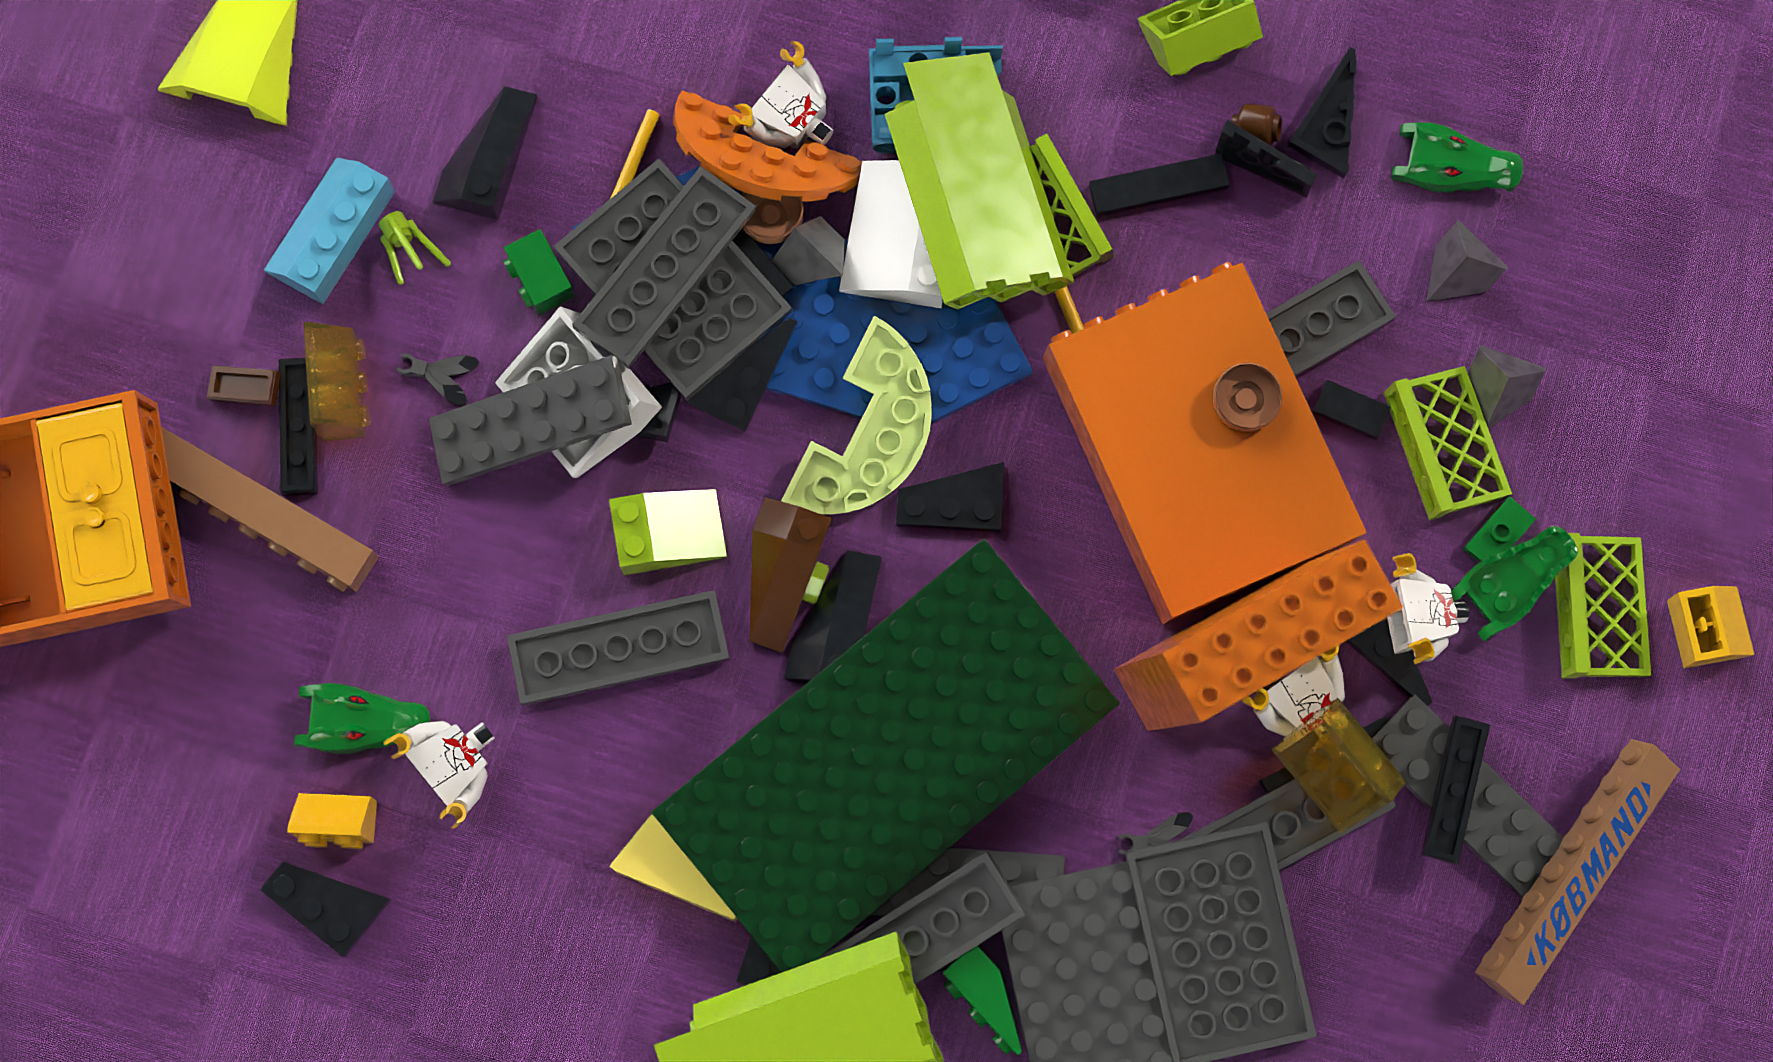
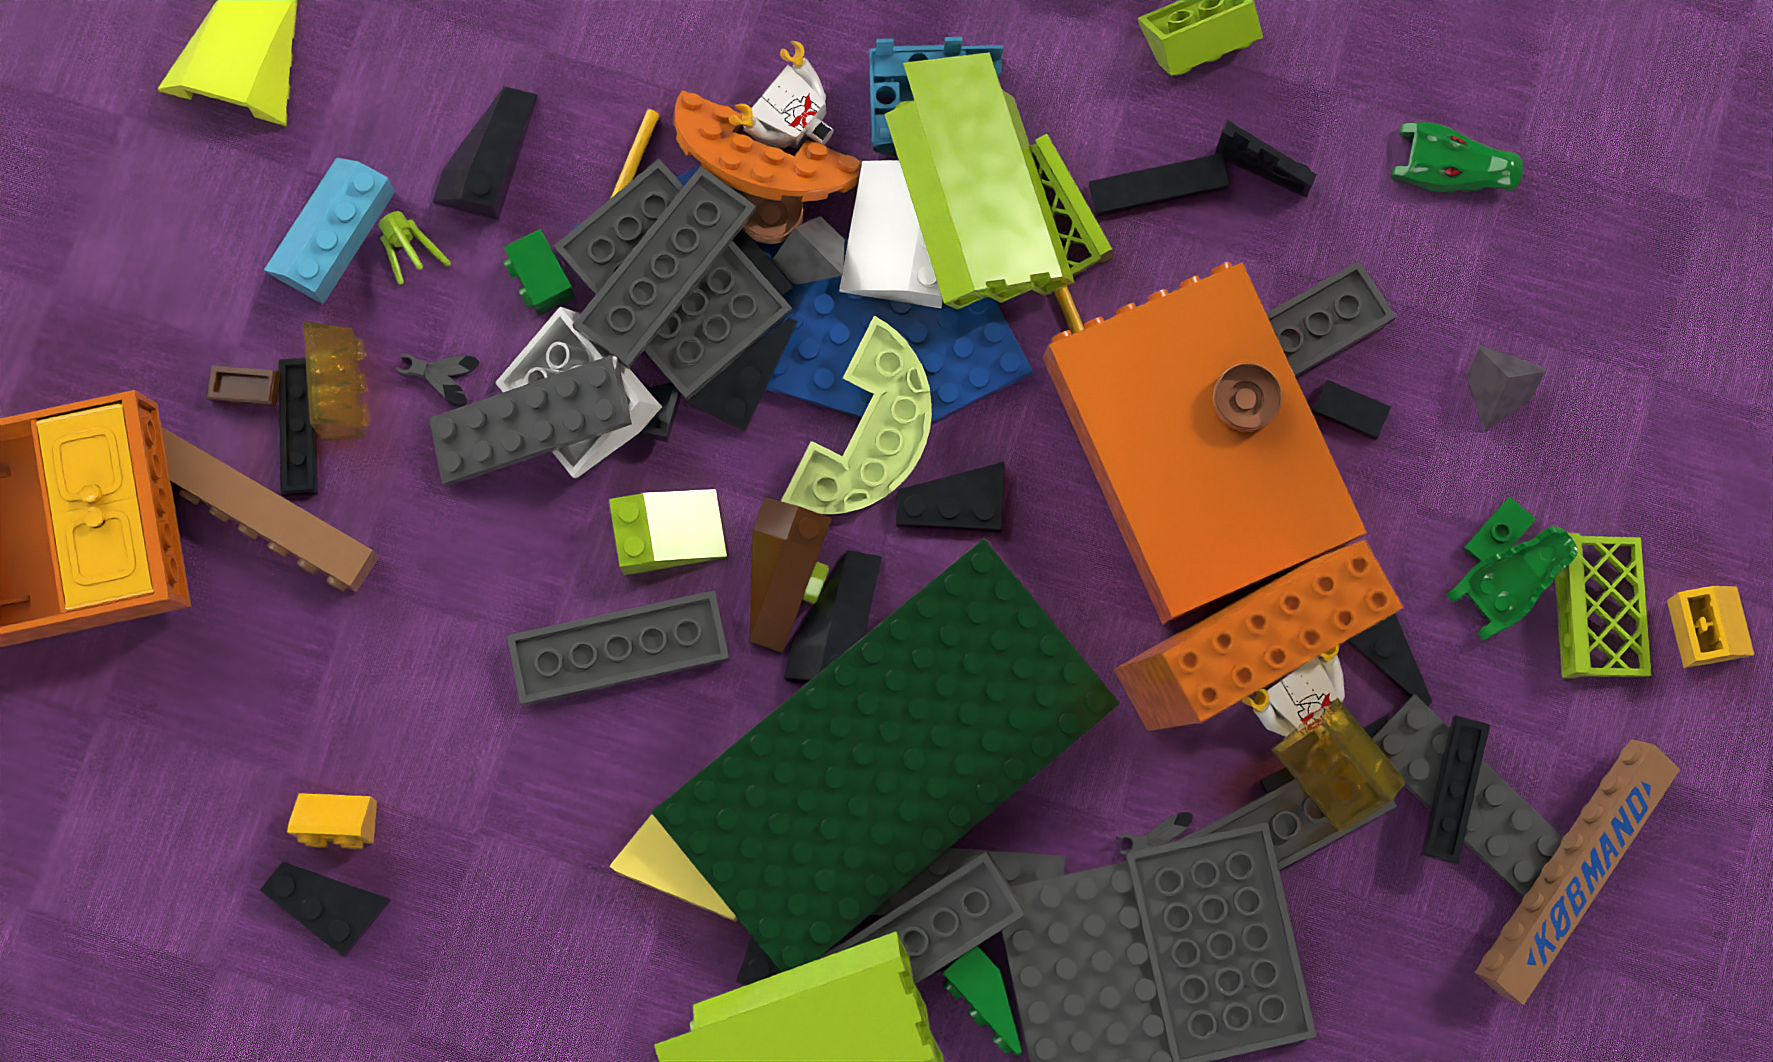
green animal [293,683,431,754] -> none
white torso [384,721,495,829] -> none
reddish brown head [1231,103,1282,146] -> none
black wing [1288,47,1357,179] -> none
lime fence [1383,366,1512,521] -> none
white torso [1387,553,1469,664] -> none
flat silver slope [1426,220,1509,302] -> none

